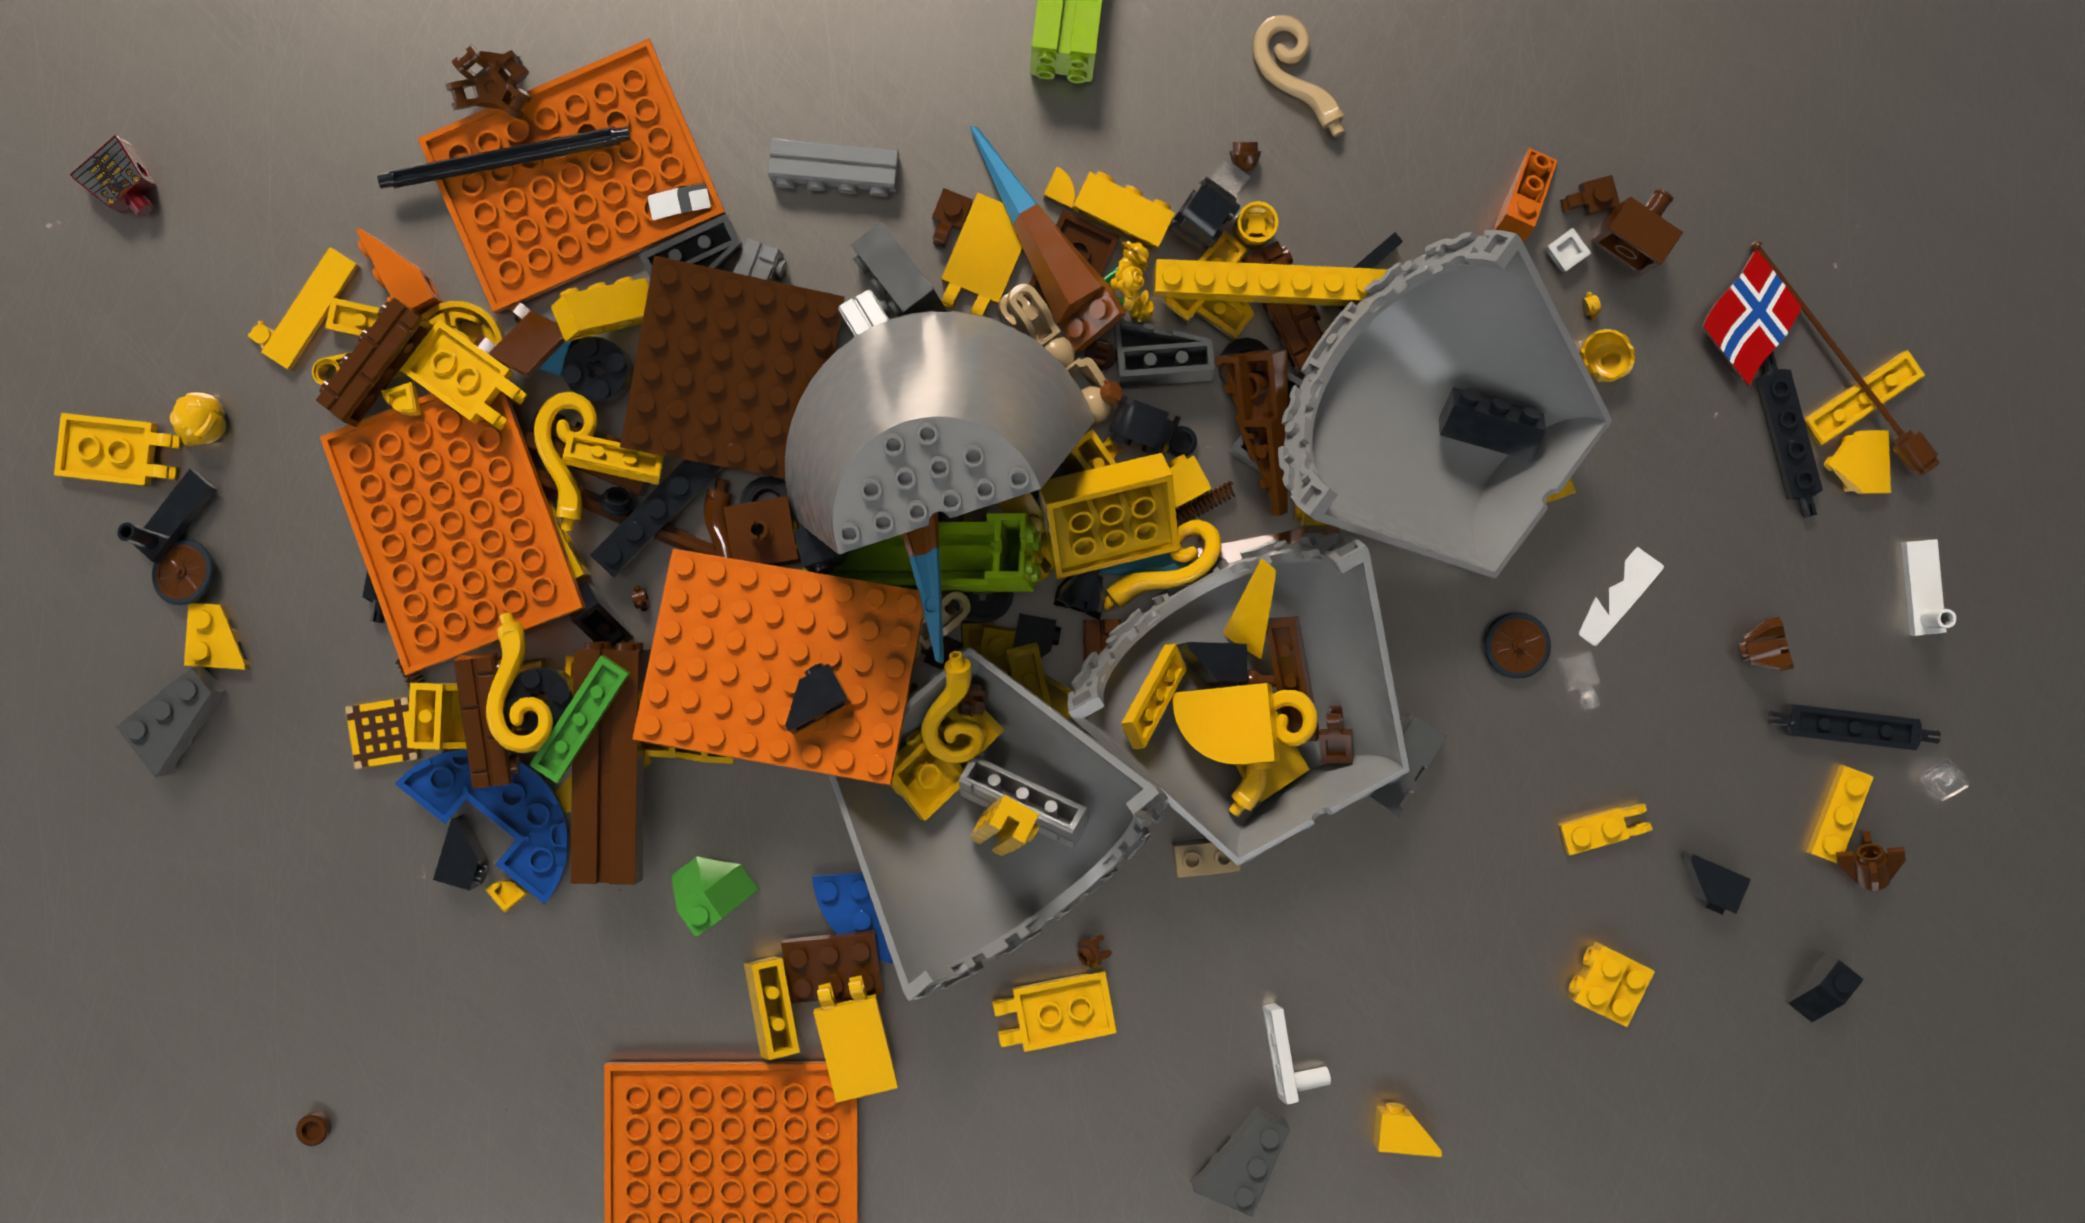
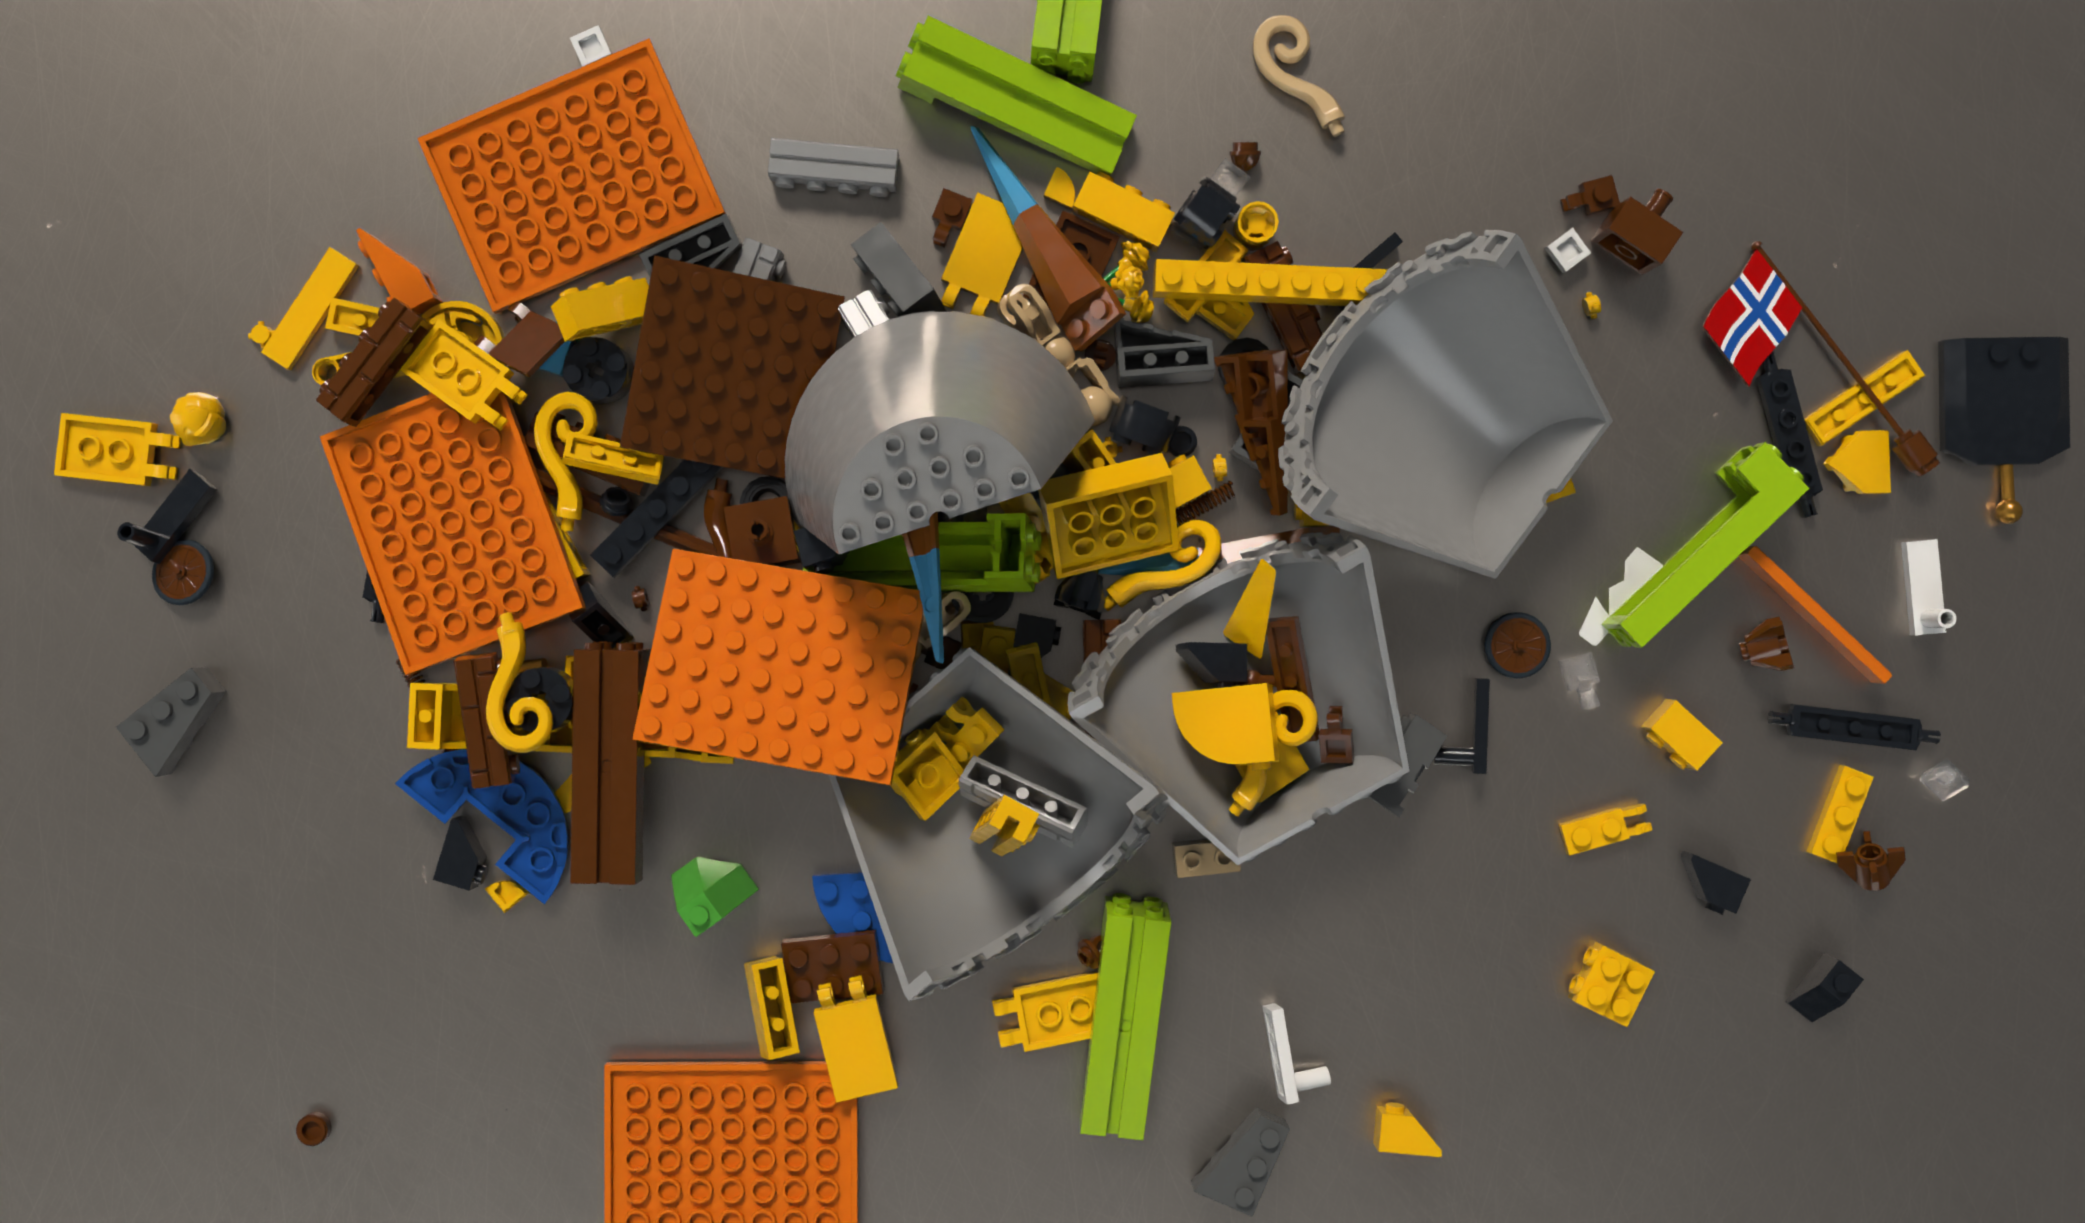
torso [70,135,155,217] -> none
yellow wing [184,603,250,670] -> none
tile [345,697,421,769] -> none
black piece [377,126,631,189] -> none
yellow tile [381,382,421,416] -> none
reddish brown piece [445,44,532,120] -> none
bright green plate [530,655,631,783] -> none
white sticker [648,183,711,220] -> none
black slope [785,663,852,734] -> none
yellow plant [921,651,985,763] -> none
reddish brown plate [958,684,988,715] -> none
dark orange piece [1100,379,1122,406] -> none
yellow plate [1121,643,1187,749] -> none
black brick [1439,387,1546,461] -> none
orange slope [1493,148,1558,243] -> none
yellow hair [1580,329,1635,383] -> none
none -> white plate [570,25,612,67]
none -> lime brick [895,15,1137,175]
none -> lime brick [1080,893,1171,1140]
none -> yellow piece [1212,454,1227,481]
none -> black piece [1434,678,1490,774]
none -> lime brick [1602,442,1809,648]
none -> yellow brick [1641,699,1723,771]
none -> orange tile [1738,546,1892,684]
none -> black wedge [1938,337,2070,466]
none -> pearl gold bar [1995,464,2023,524]

